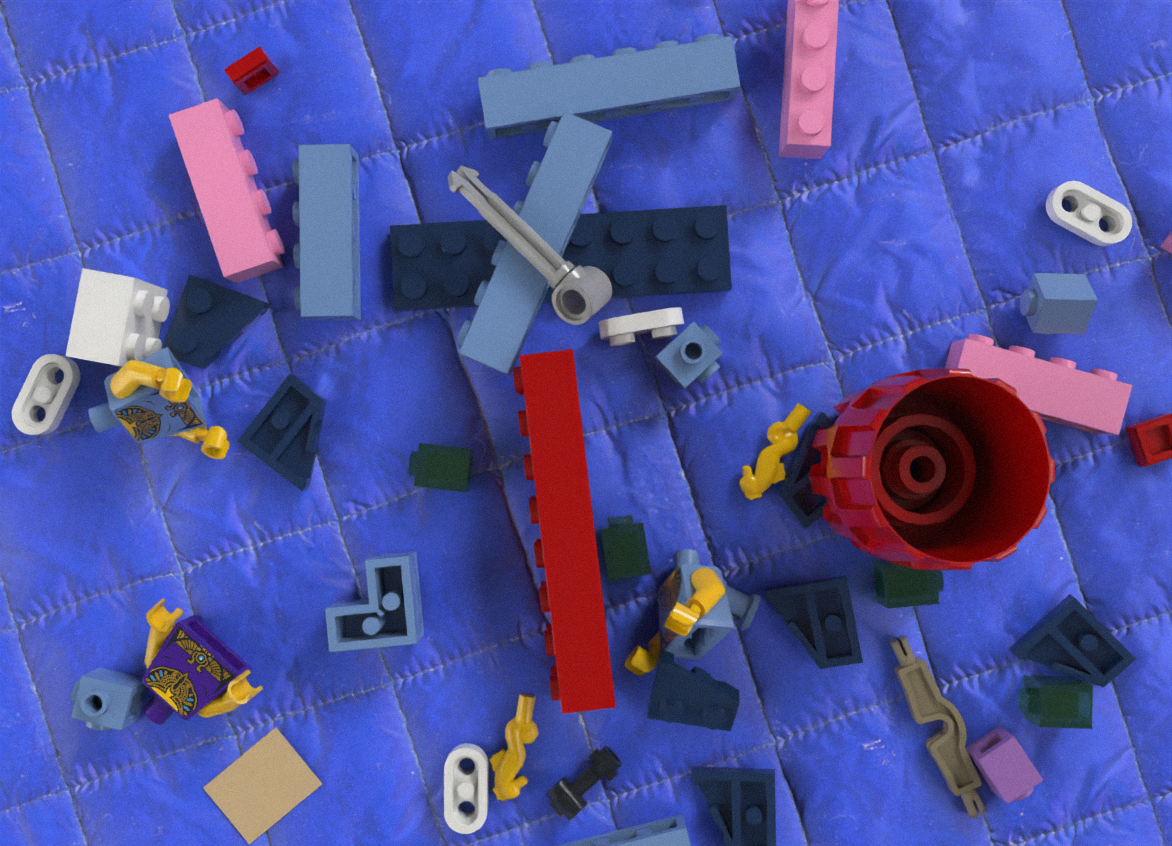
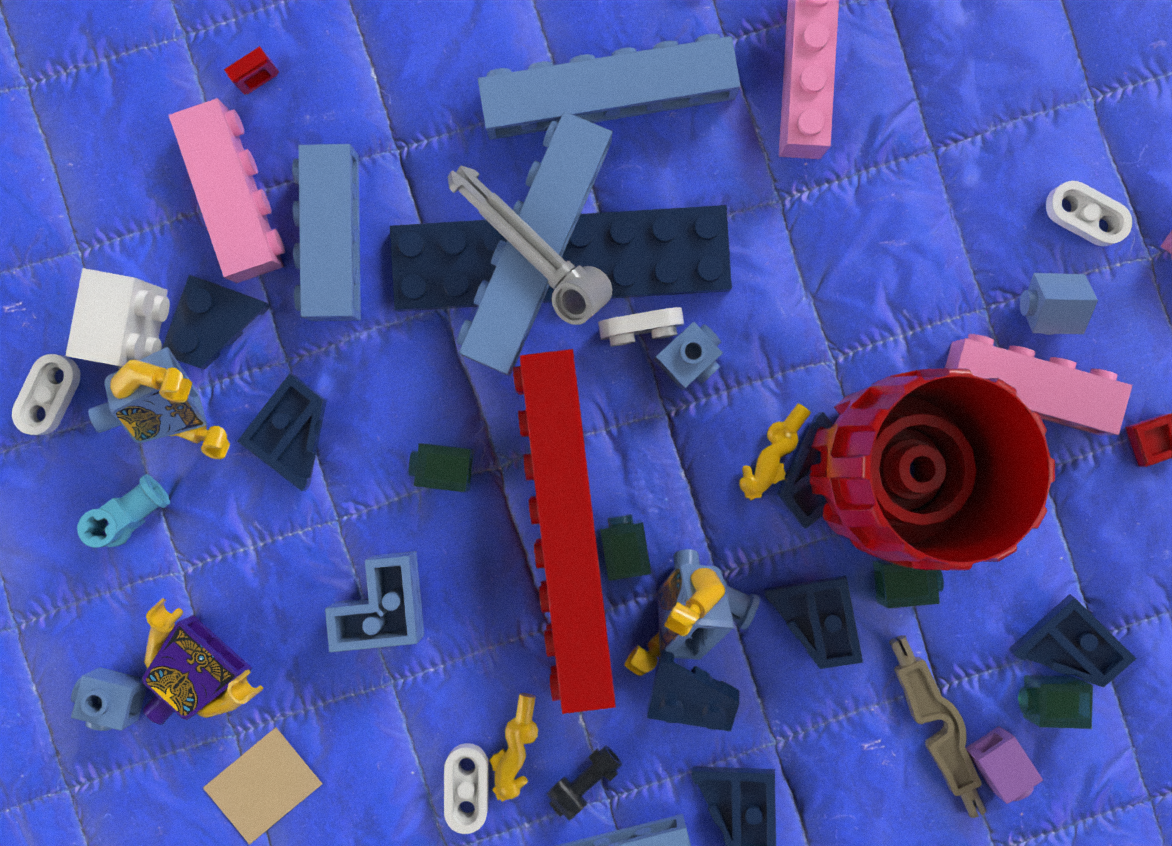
none -> medium azure connector [77,474,170,548]

